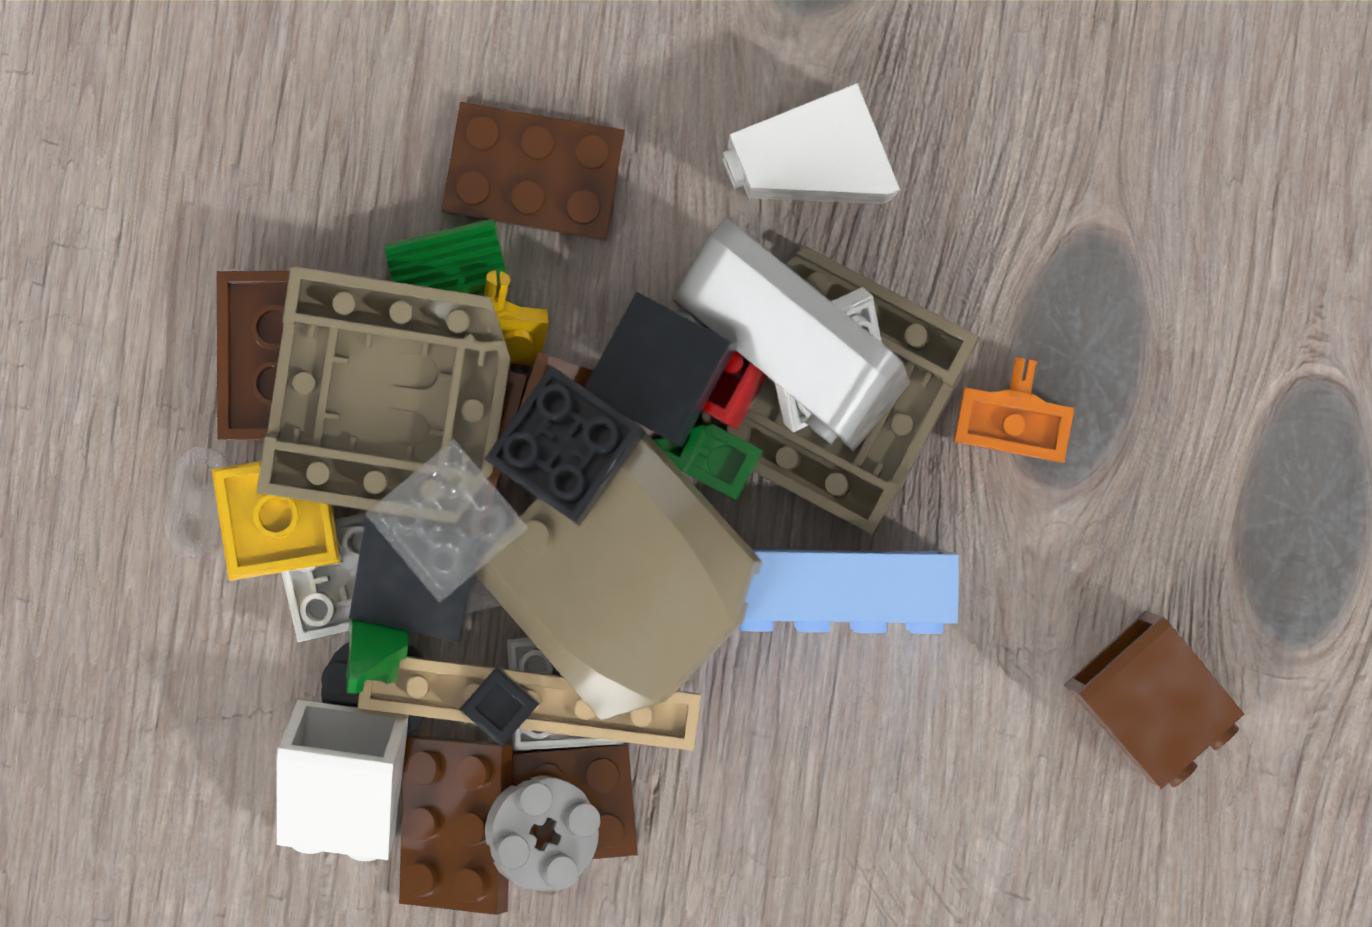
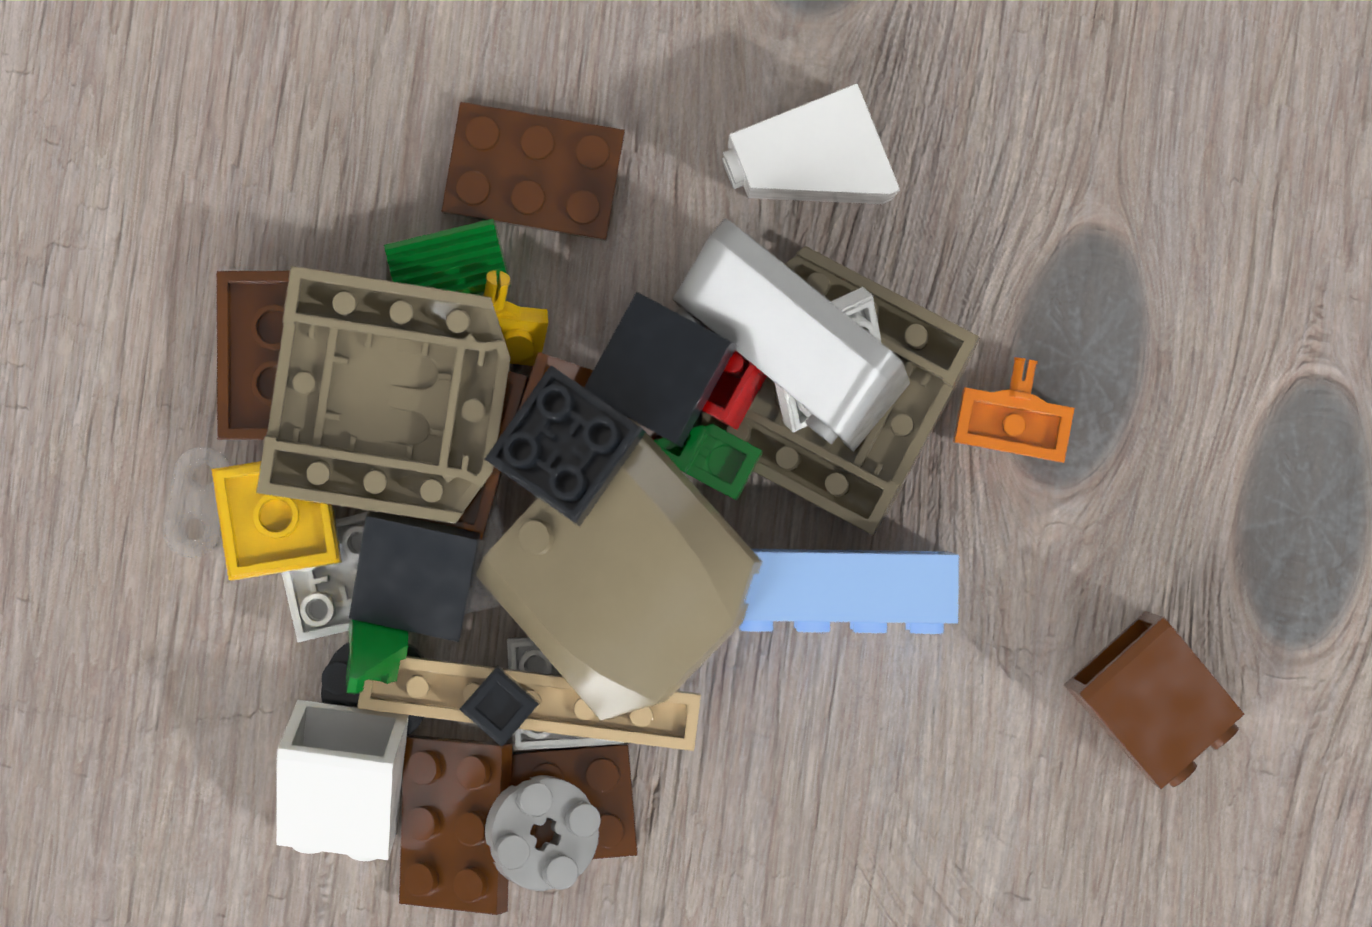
clear tile [365,439,529,603] -> none

